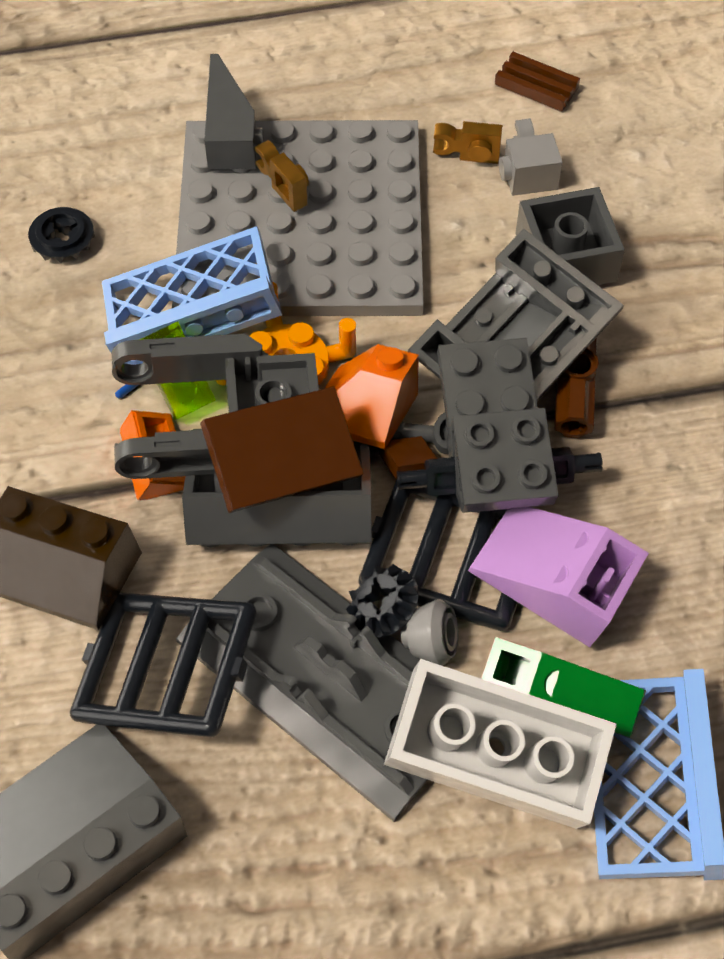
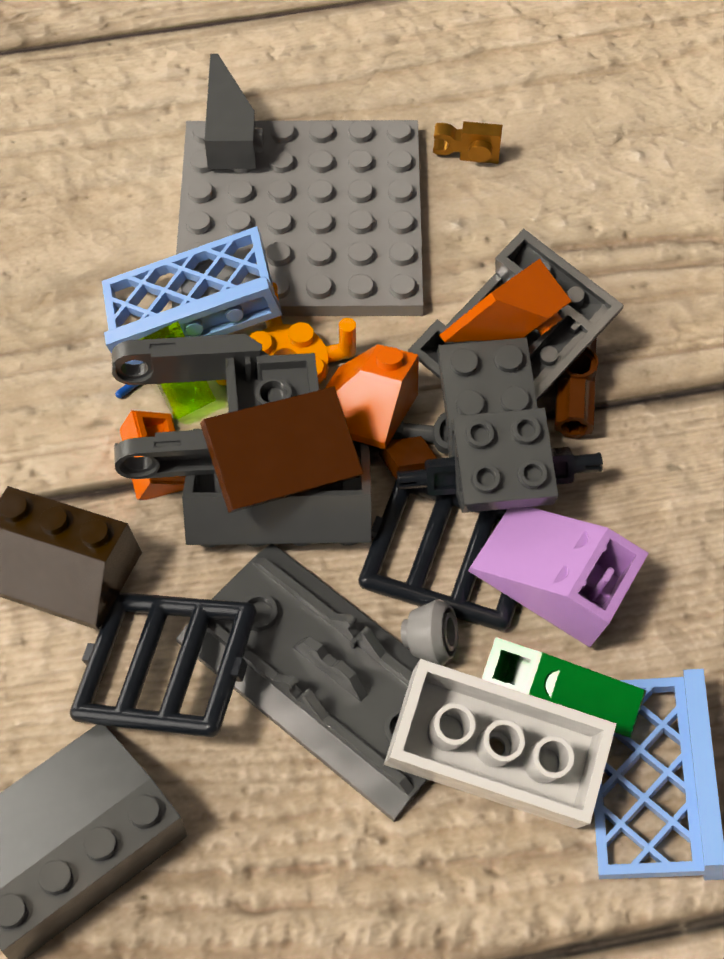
black gear [28,207,95,263] -> none
pearl gold plate [255,140,309,212] -> none
black gear [346,564,419,638] -> none
reddish brown tile [495,51,580,112] -> none
light grey brick [499,118,563,196] -> none
dark grey brick [516,187,625,285] -> none
none -> orange slope [439,258,571,342]

